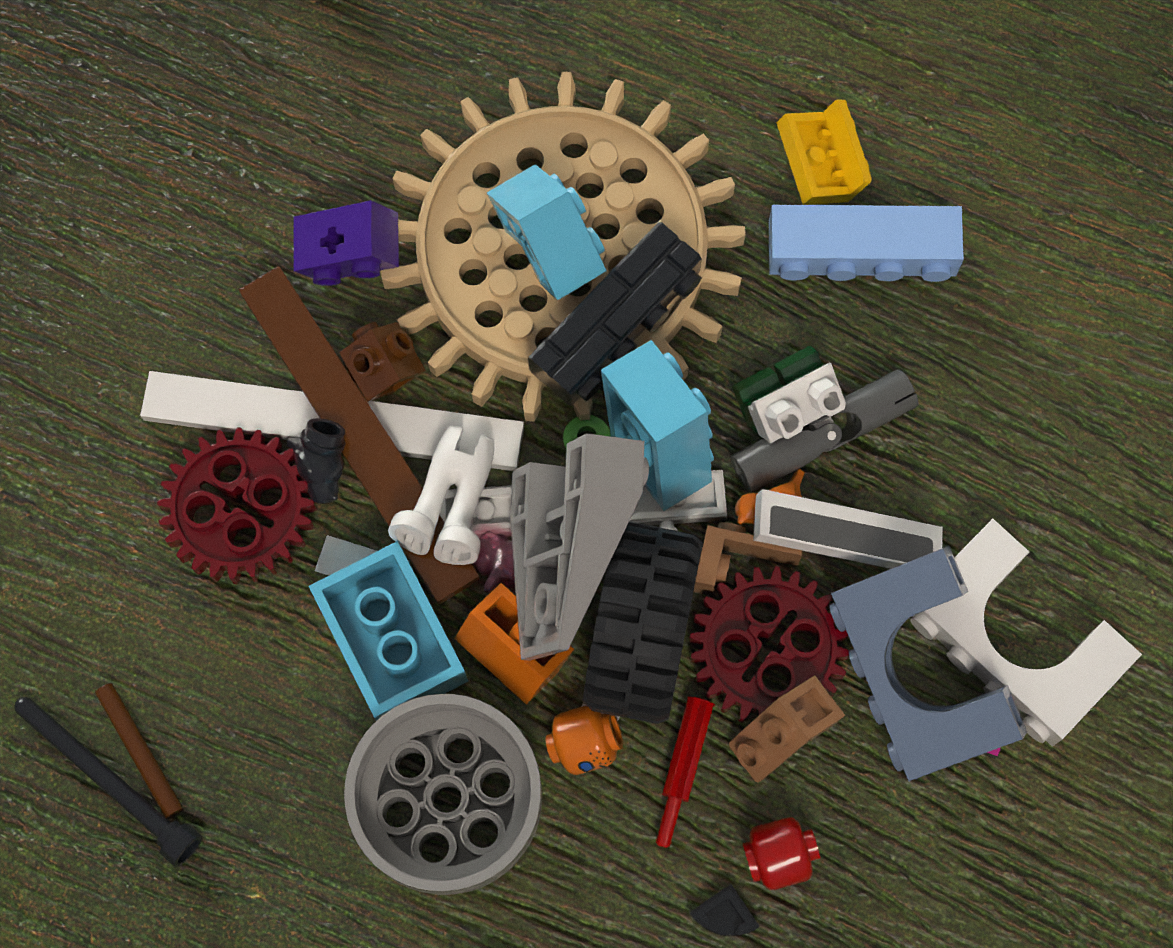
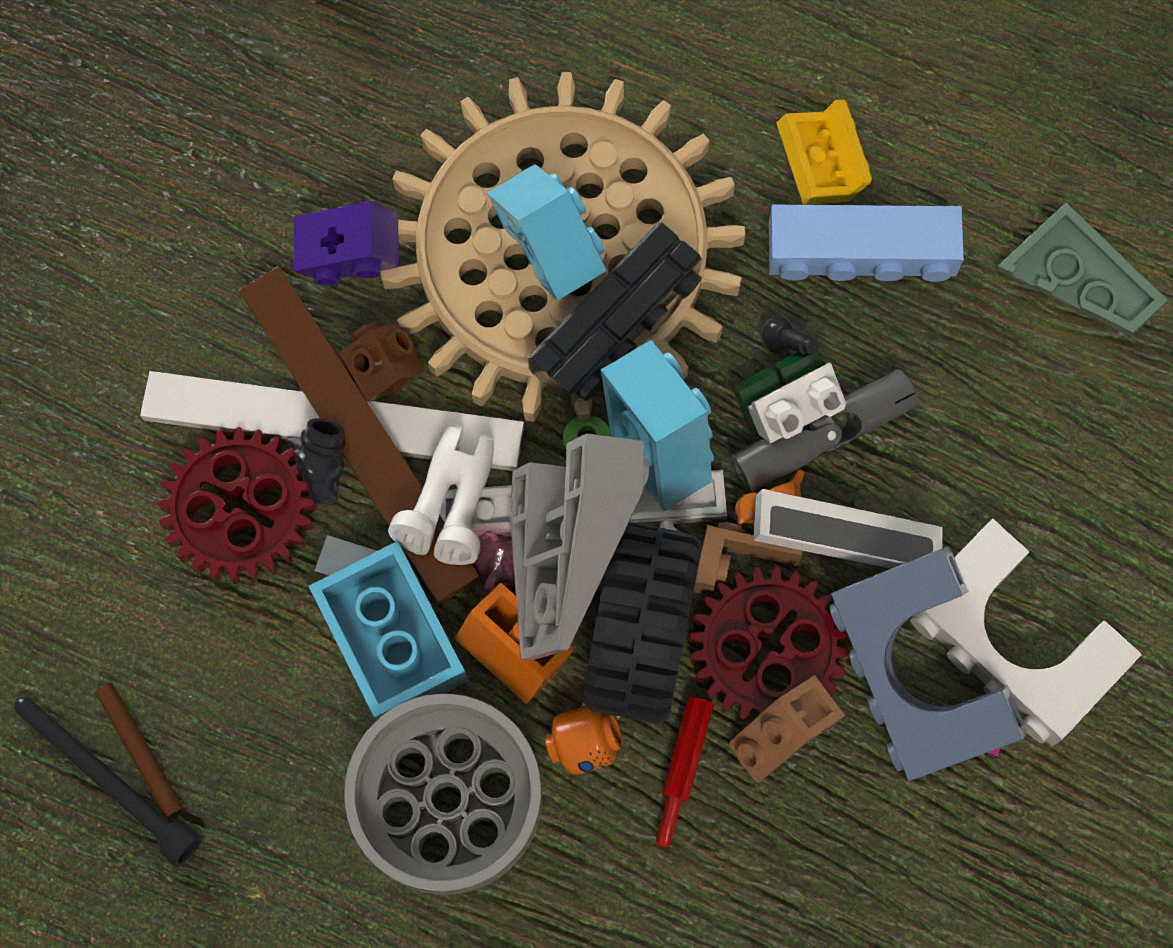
black tile [689,884,760,936] -> none
red head [742,817,821,890] -> none
none -> black piece [761,317,818,354]
none -> sand green wing [997,202,1168,336]

